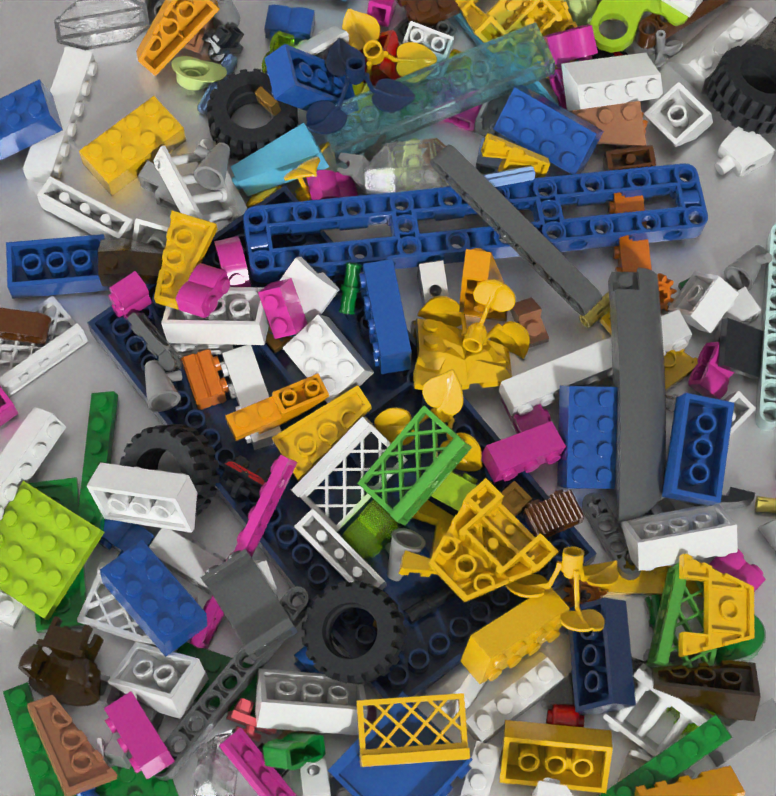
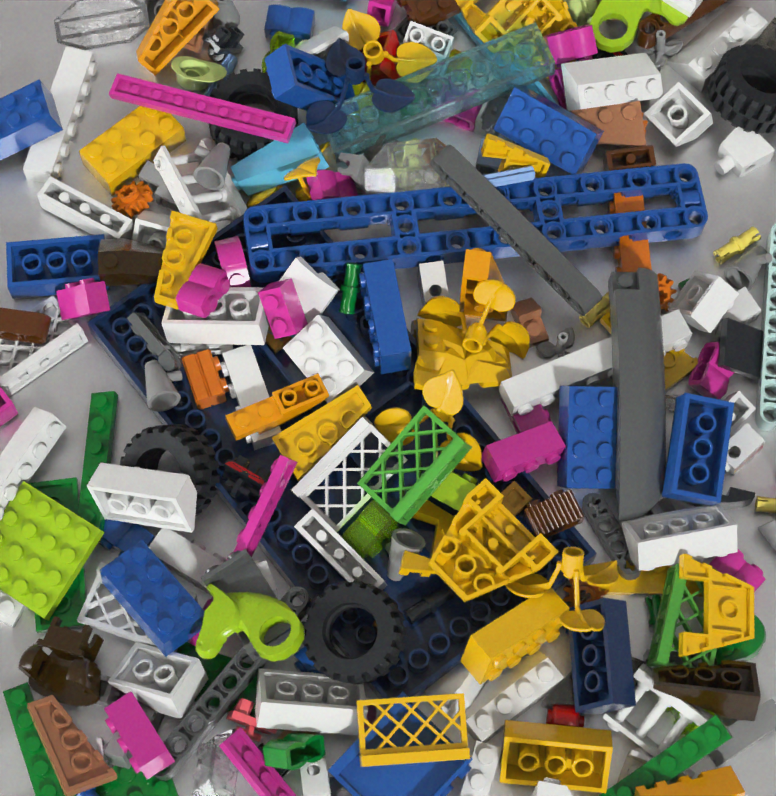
dark pink brick [108,271,152,320] -> none
pearl gold tile [255,86,281,116] -> none
none -> dark pink brick [56,278,110,320]
none -> dark pink plate [109,73,296,143]
none -> orange gear [111,181,154,219]
none -> lime animal [195,584,304,662]
none -> light grey plant [536,327,575,359]
none -> light yellow pin [713,226,761,264]
none -> white torso [725,423,765,475]

